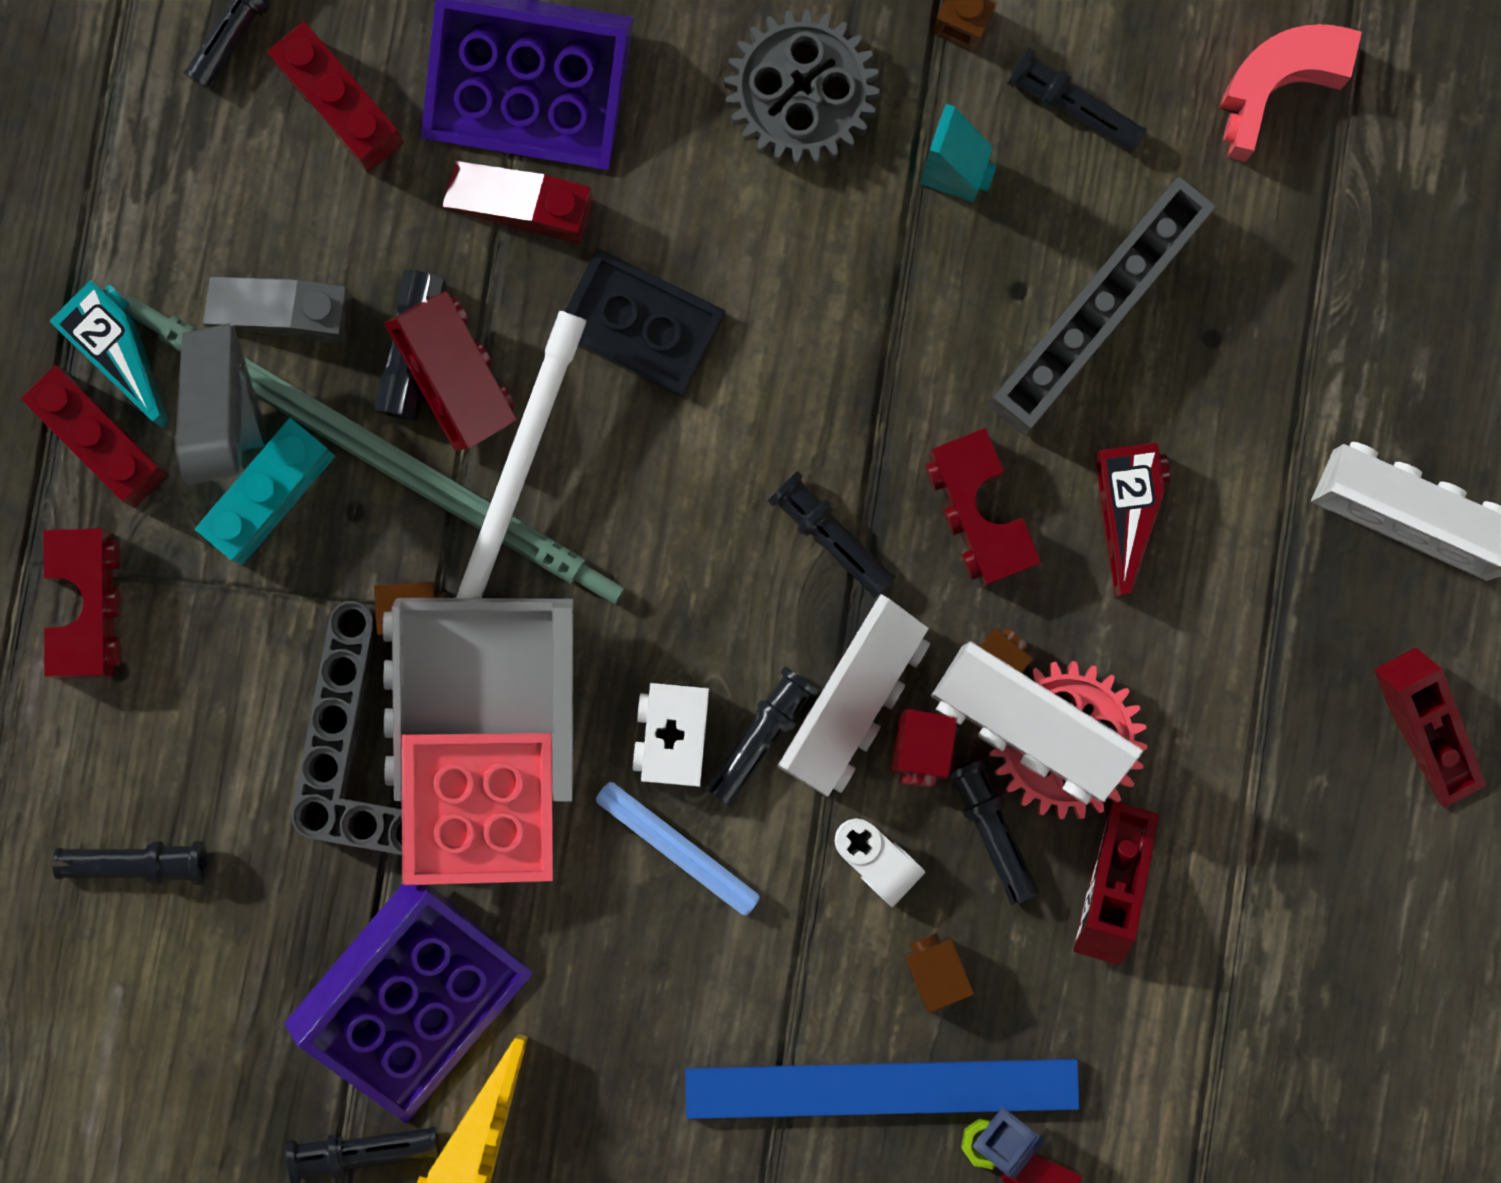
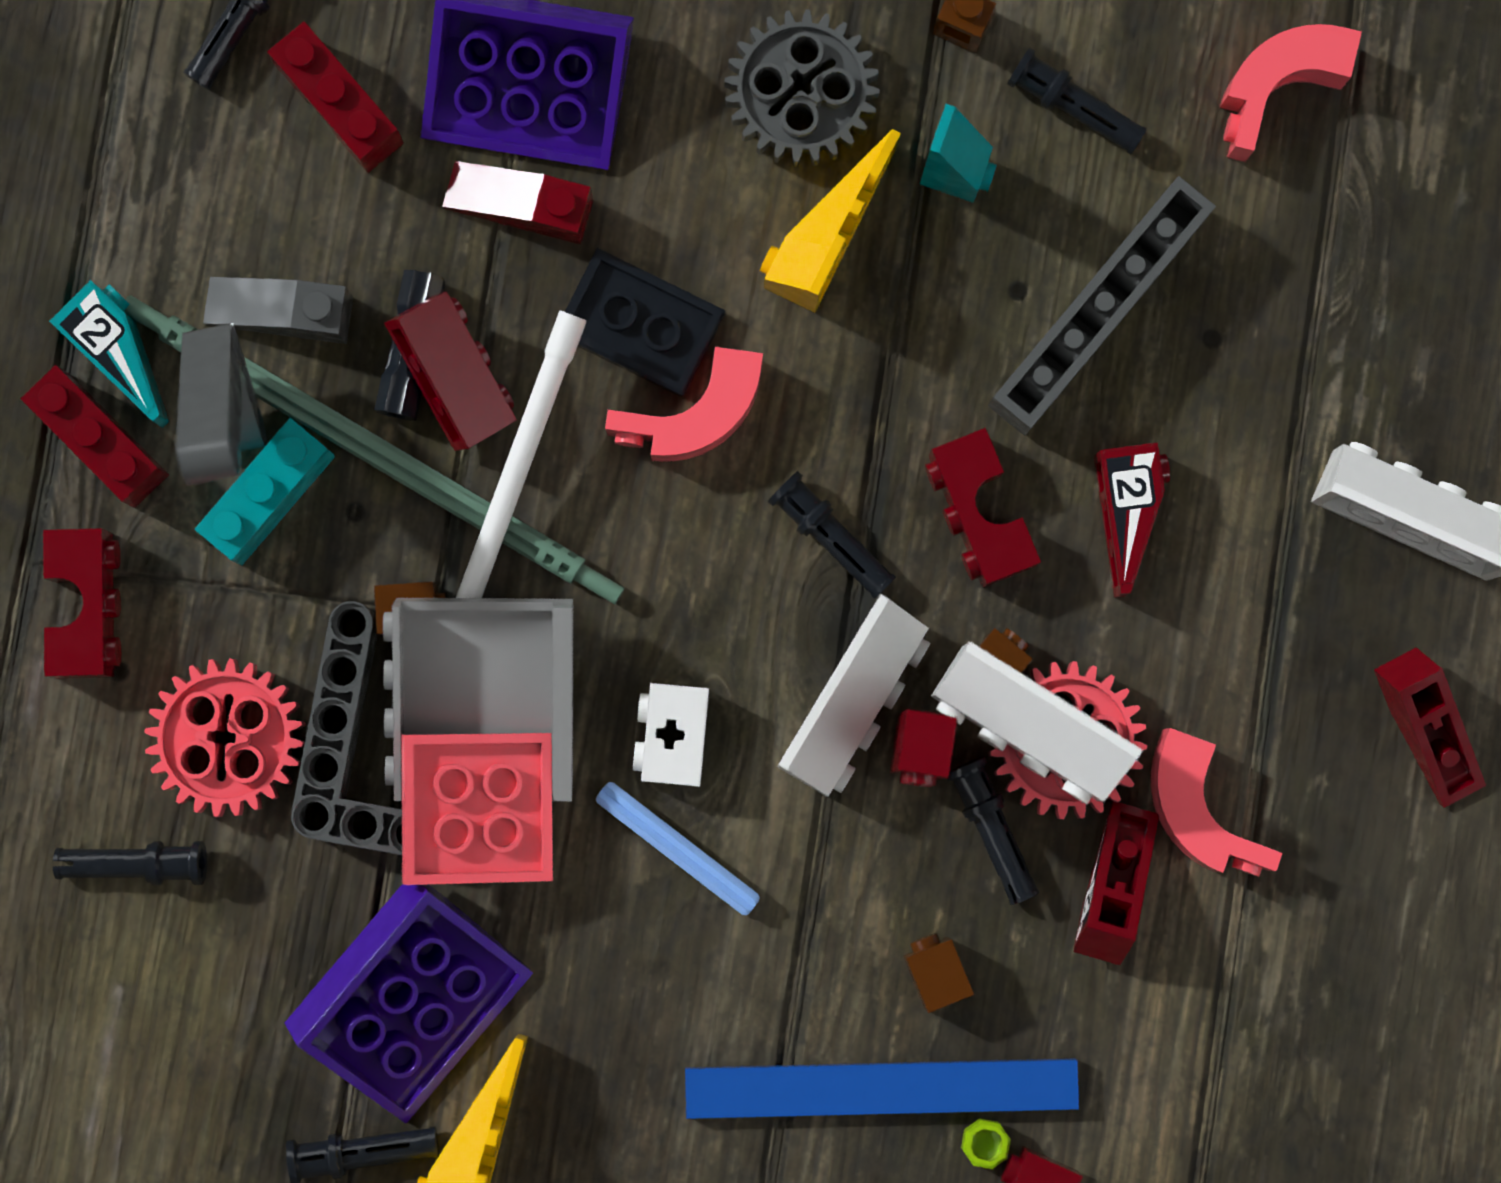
black pin [705,666,819,807] -> none
white piece [834,818,926,908] -> none
dark blue tile [972,1107,1044,1179] -> none
none -> coral gear [144,658,306,817]
none -> coral arch [605,347,763,462]
none -> yellow wedge [760,129,901,313]
none -> coral arch [1151,728,1283,877]

